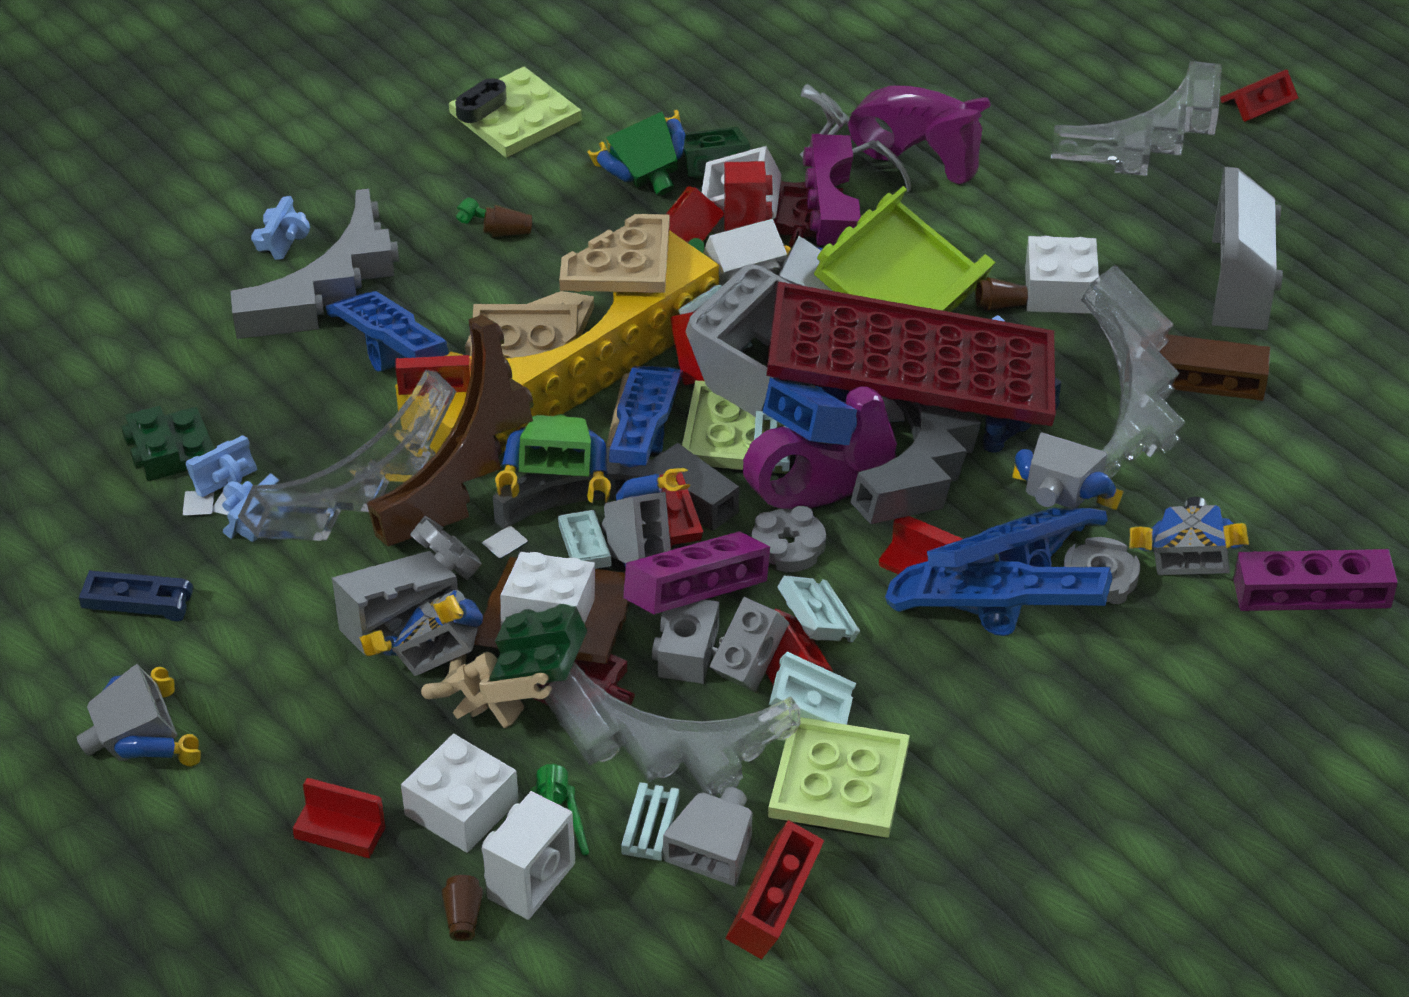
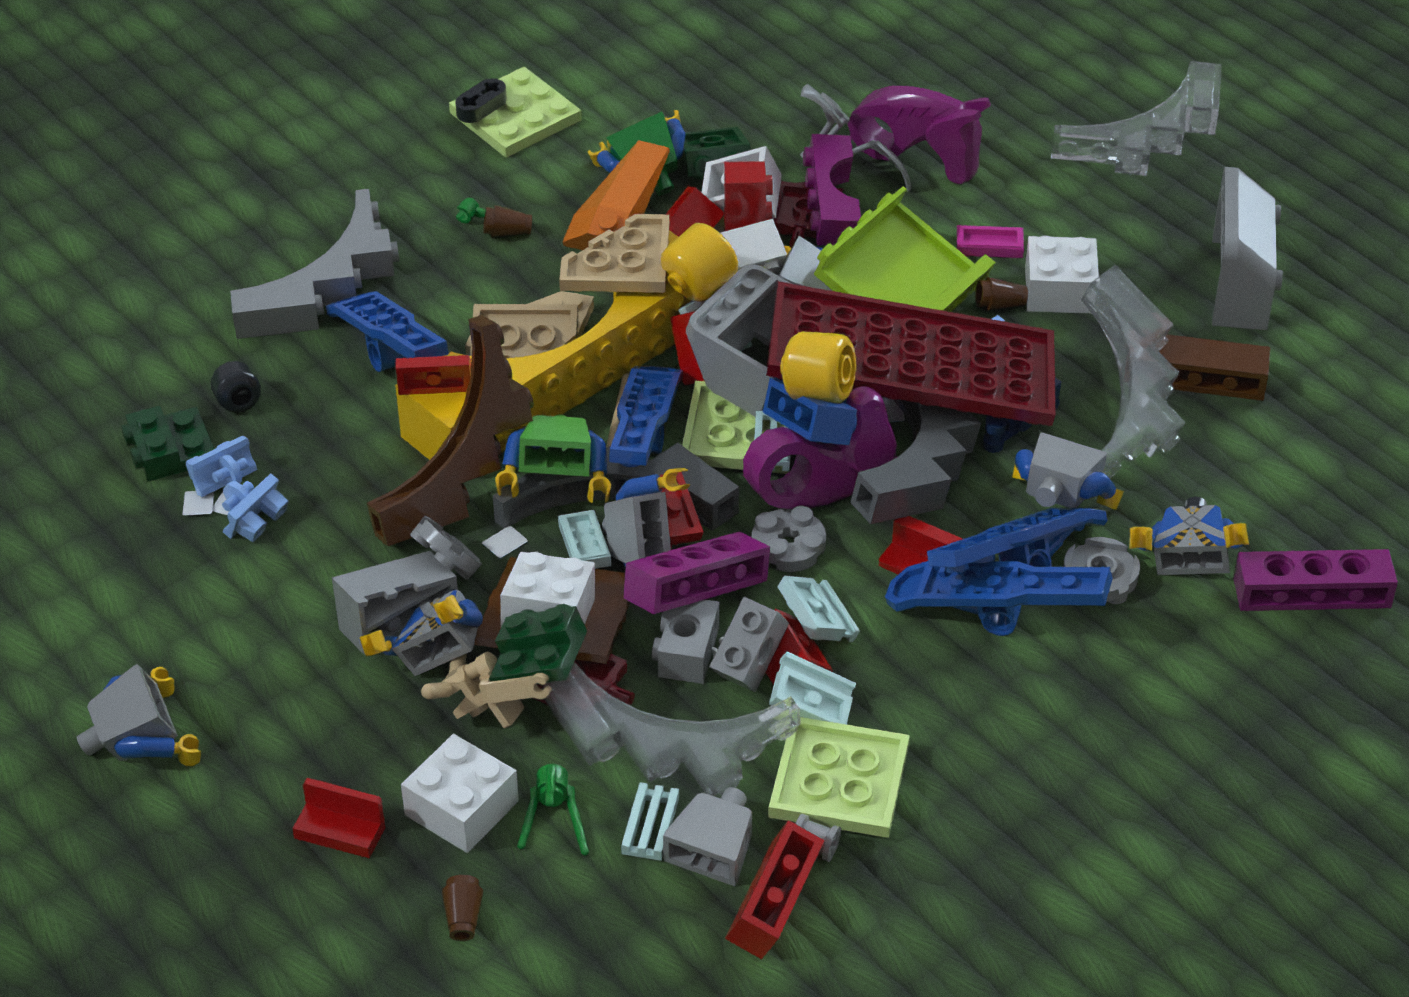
dark blue plate [79,570,194,621] -> none
clear arch [238,370,457,541] -> none
light blue hips [251,196,310,260] -> none
white brick [482,791,575,920] -> none
red panel [1219,69,1299,122] -> none
none -> black head [211,361,261,413]
none -> orange wedge [562,140,670,250]
none -> yellow head [661,223,739,302]
none -> yellow head [780,331,856,403]
none -> light grey bush [795,814,841,862]
none -> dark pink tile [956,225,1024,258]

